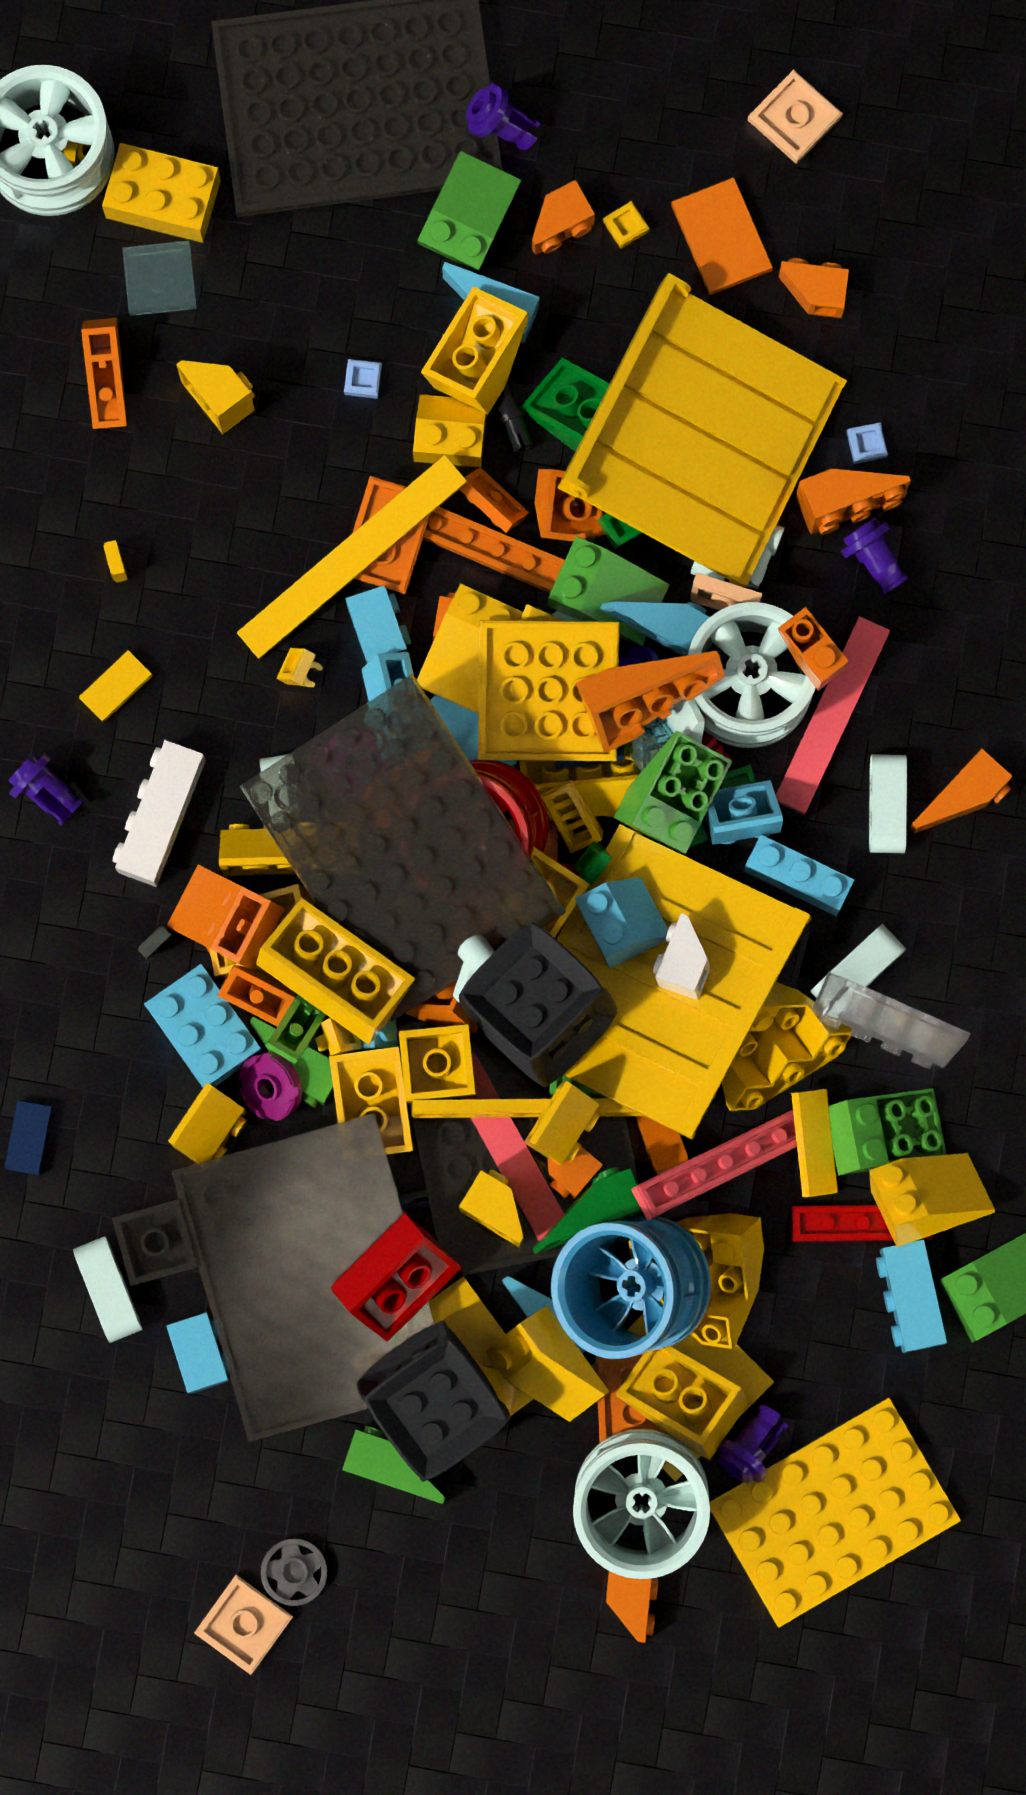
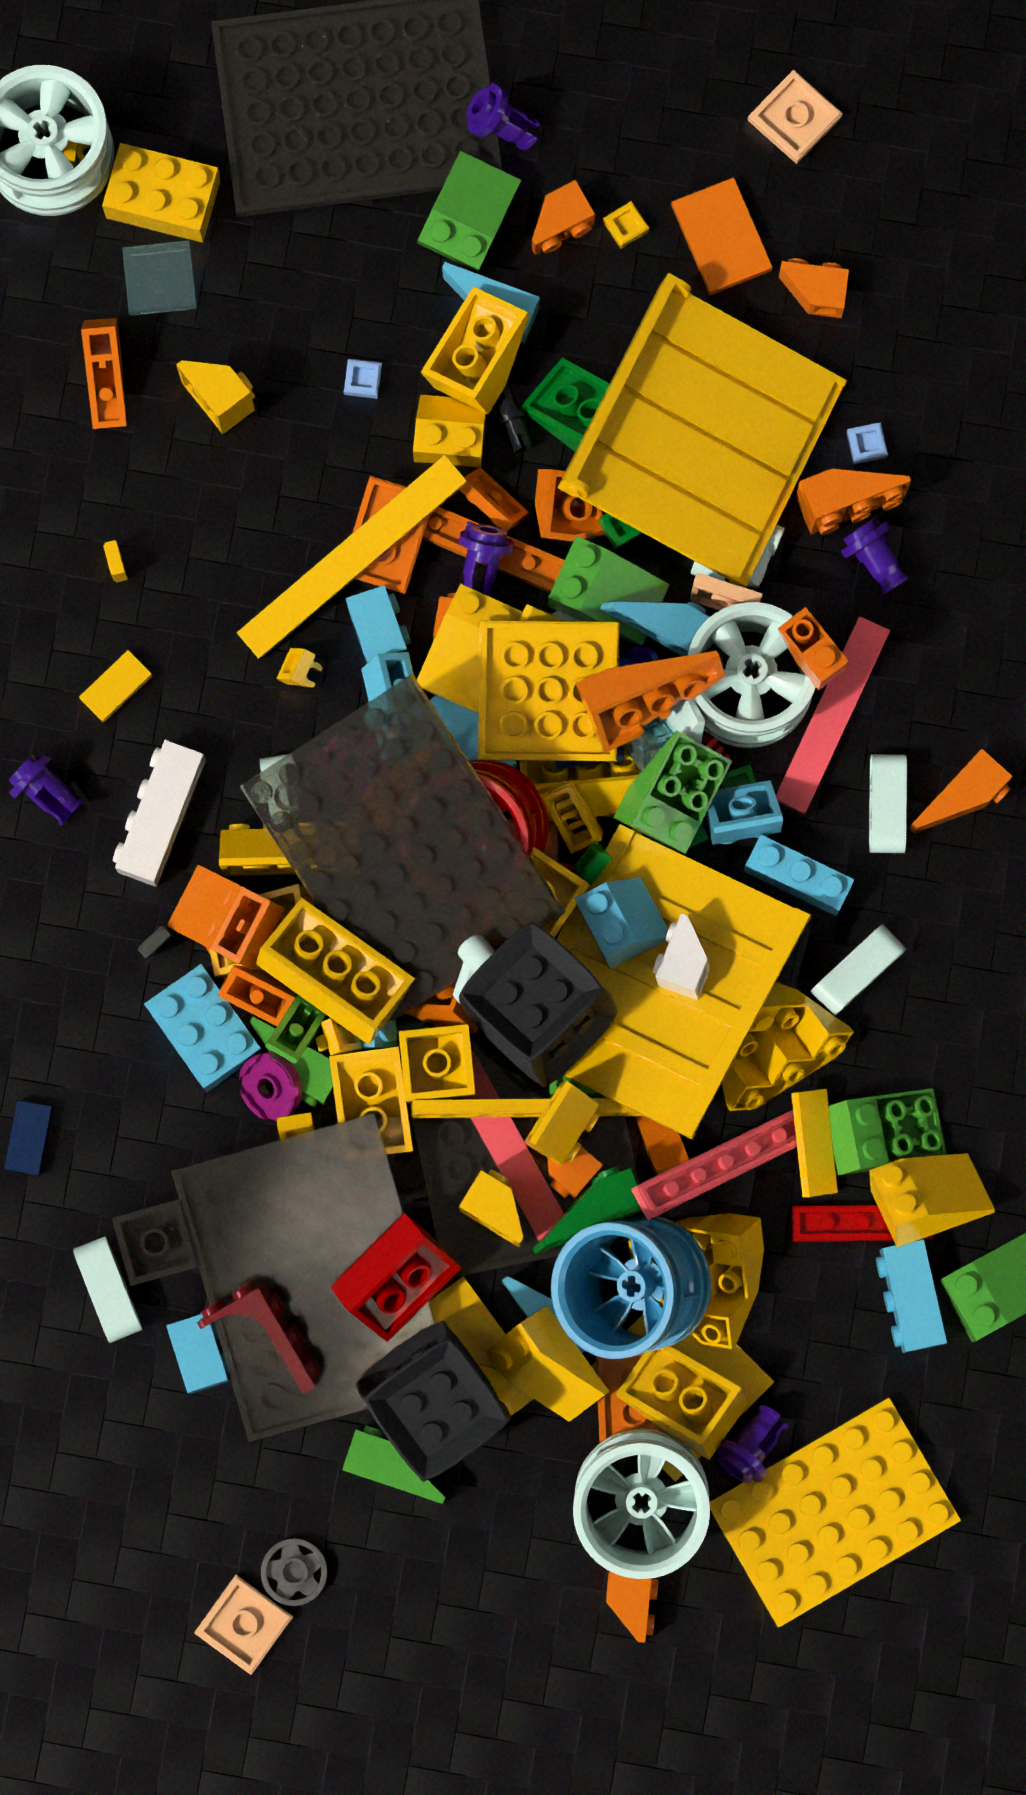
yellow slope [168,1083,247,1170] -> none
clear slope [812,972,971,1069] -> none
none -> dark red bracket [197,1280,322,1394]
none -> yellow tile [277,1112,316,1144]
none -> dark purple piece [459,522,514,598]

